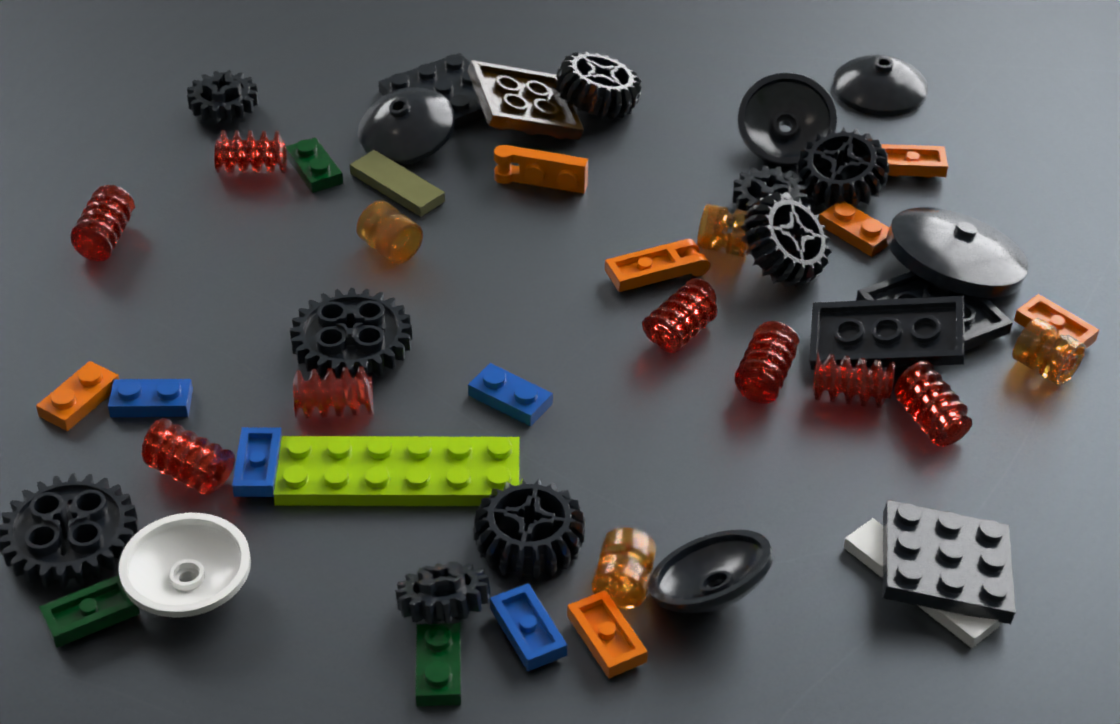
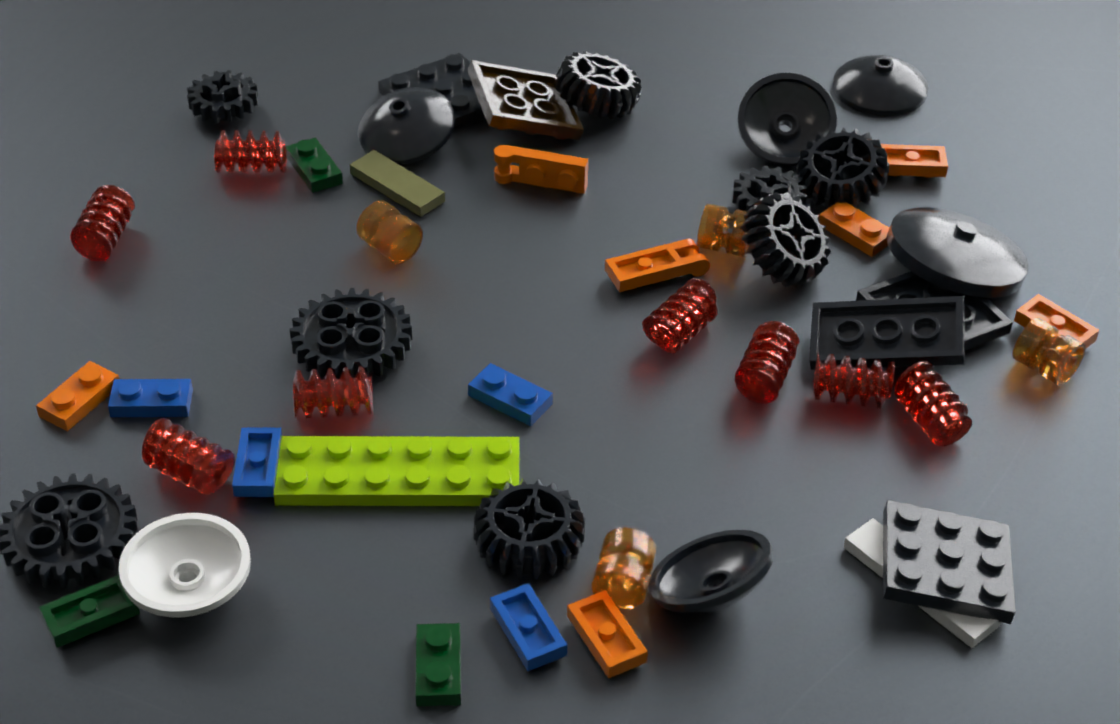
black gear [395,562,491,625] -> none

